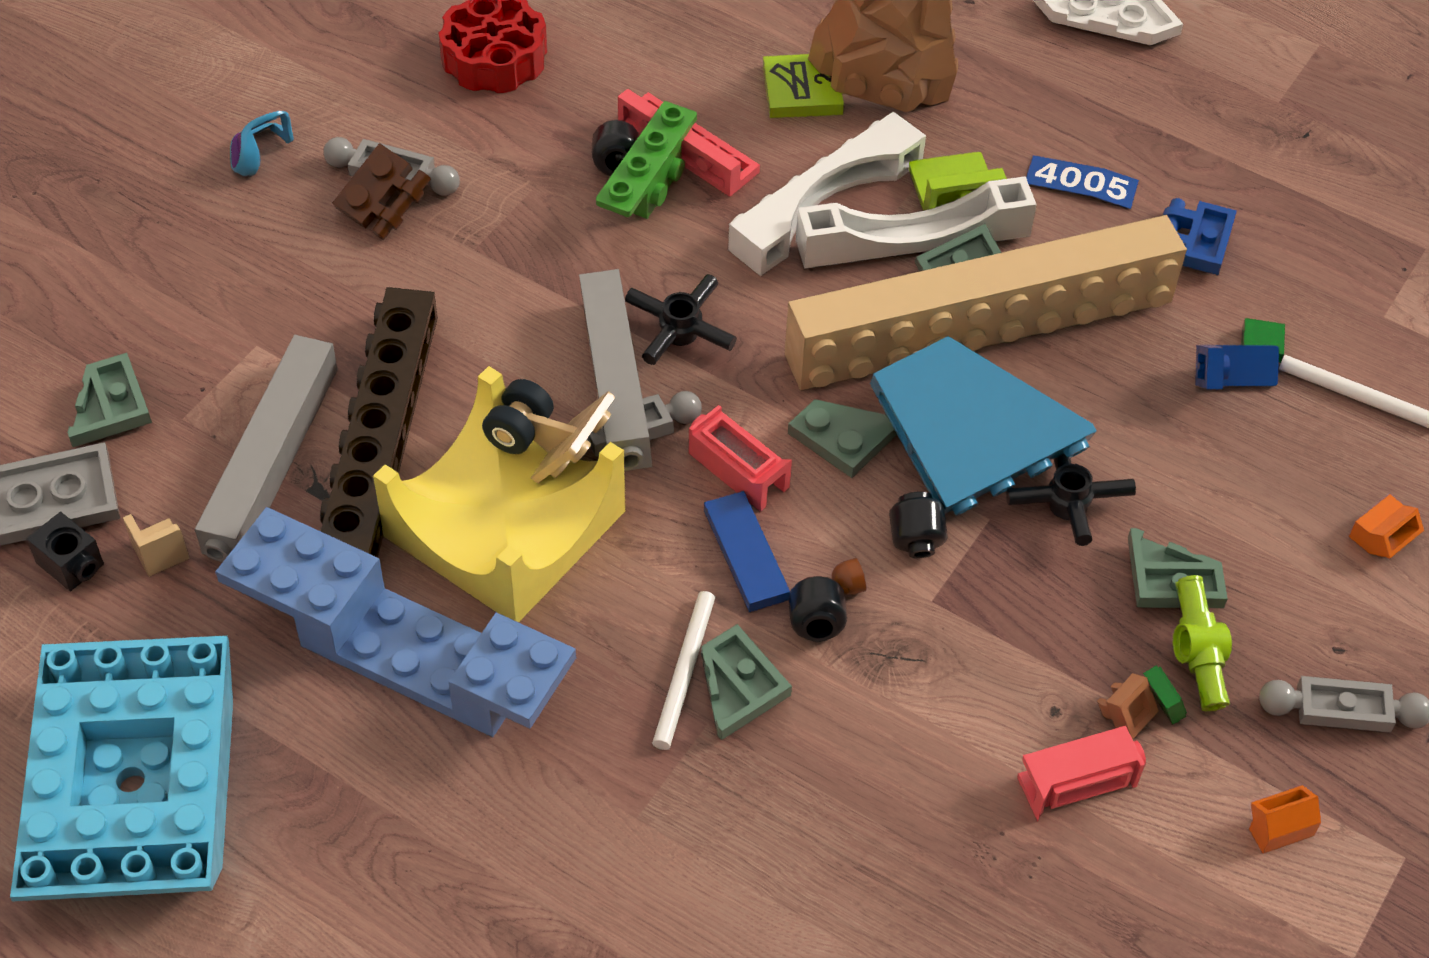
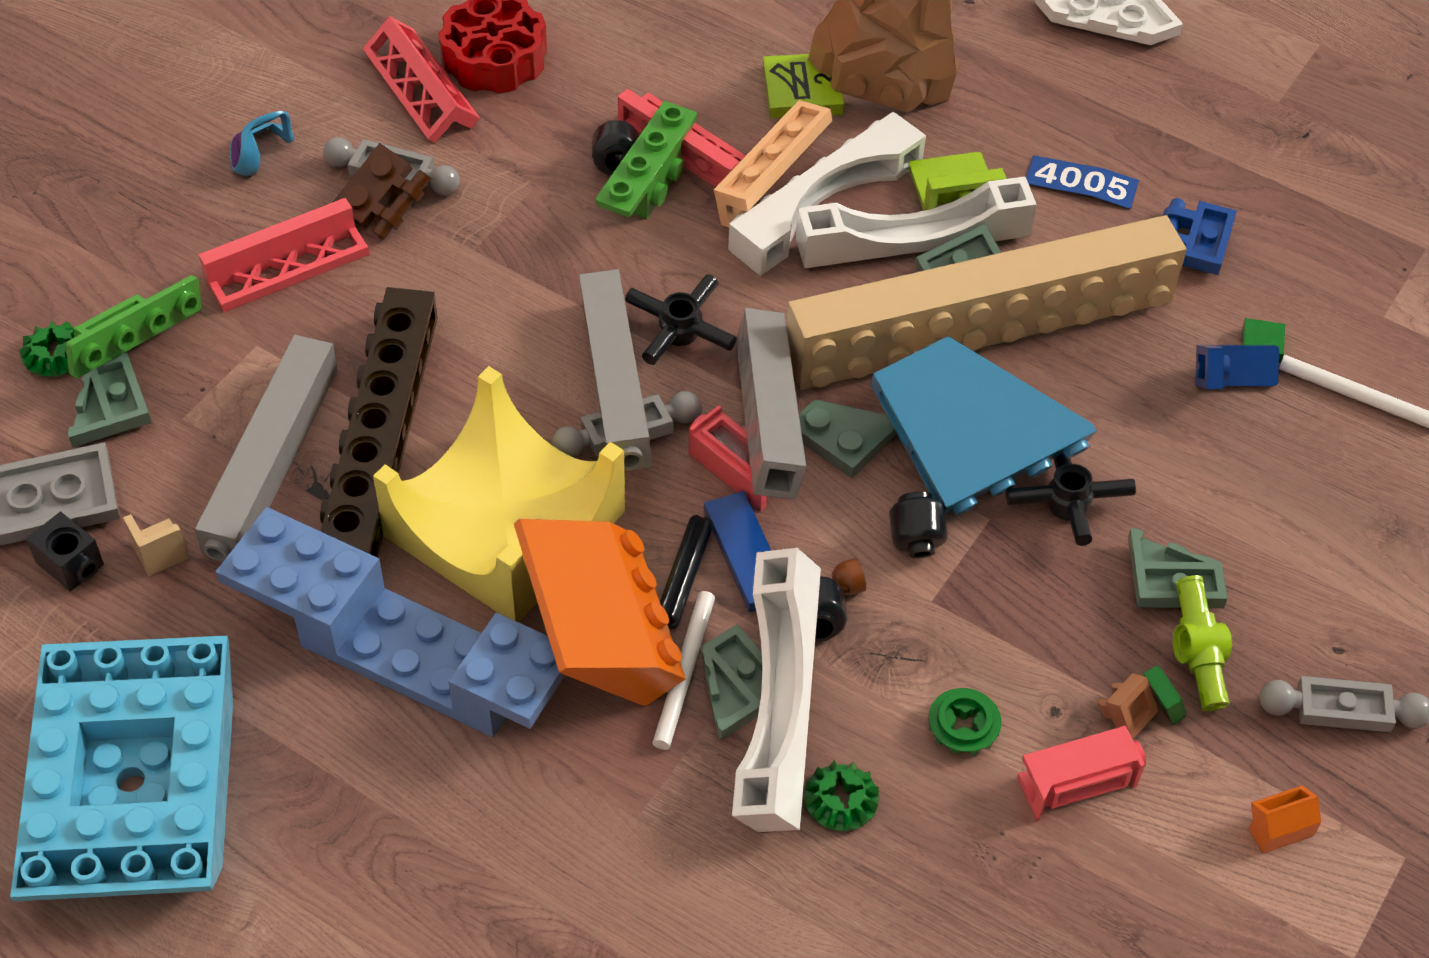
plate [482,379,615,484] -> none
orange piece [1349,494,1424,558] -> none
none -> green gear [19,320,74,377]
none -> bright green bracket [66,275,201,378]
none -> coral fence [198,198,369,312]
none -> coral fence [363,16,480,143]
none -> orange slope [513,519,686,707]
none -> black axle [660,515,712,629]
none -> light nougat fence [714,100,832,228]
none -> white arch [732,548,821,832]
none -> light grey brick [736,308,806,500]
none -> green gear [804,760,879,831]
none -> green gear [929,688,1002,756]

